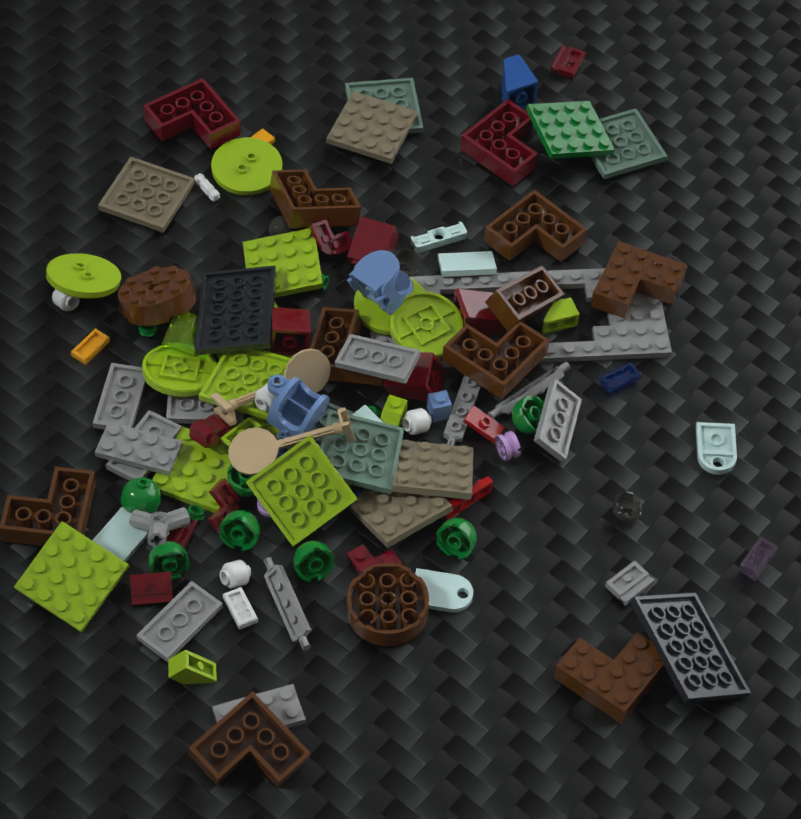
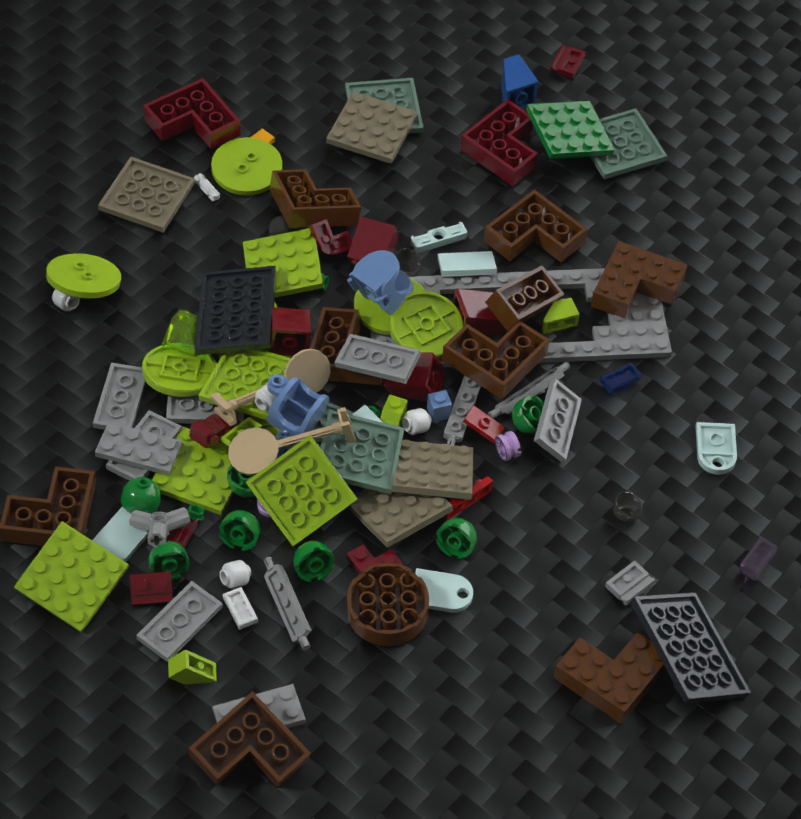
light orange tile [71,328,110,365] -> none
reddish brown brick [118,266,196,326] -> none
green plate [139,325,157,337] -> none
dark red plate [208,478,240,534] -> none

